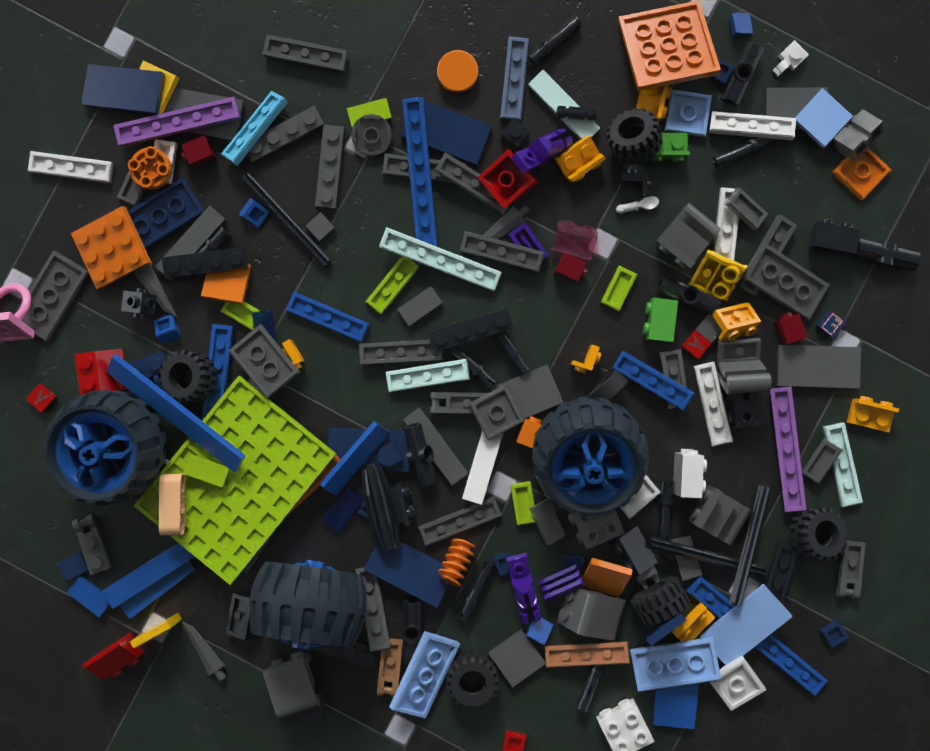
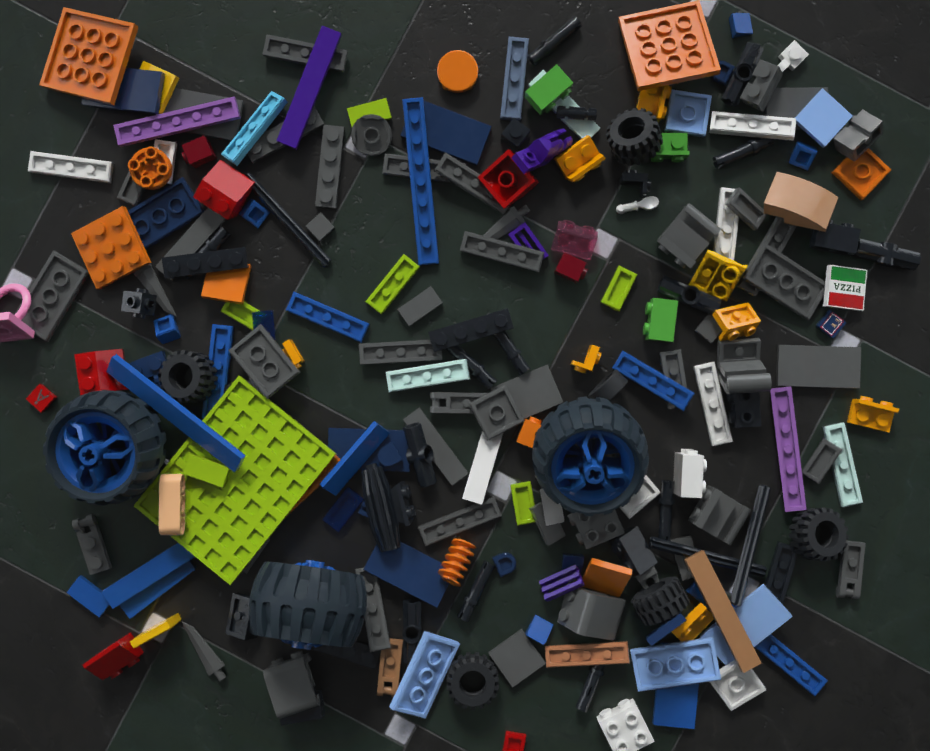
dark blue slope [57,551,88,581] -> none
light aqua tile [379,227,502,291] -> none
dark purple plate [506,553,541,624] -> none
red tile [681,330,711,359] -> none
dark red brick [774,312,807,345] -> none
dark blue tile [819,619,849,649] -> none
none -> orange plate [39,7,138,105]
none -> red slope [193,160,256,220]
none -> dark purple tile [276,26,342,150]
none -> bright green brick [524,64,573,115]
none -> white sticker [540,489,564,526]
none -> medium nougat tile [684,550,761,673]
none -> dark grey brick [740,59,783,112]
none -> medium nougat slope [764,172,838,232]
none -> blue slope [789,141,817,170]
none -> tile [823,265,867,311]

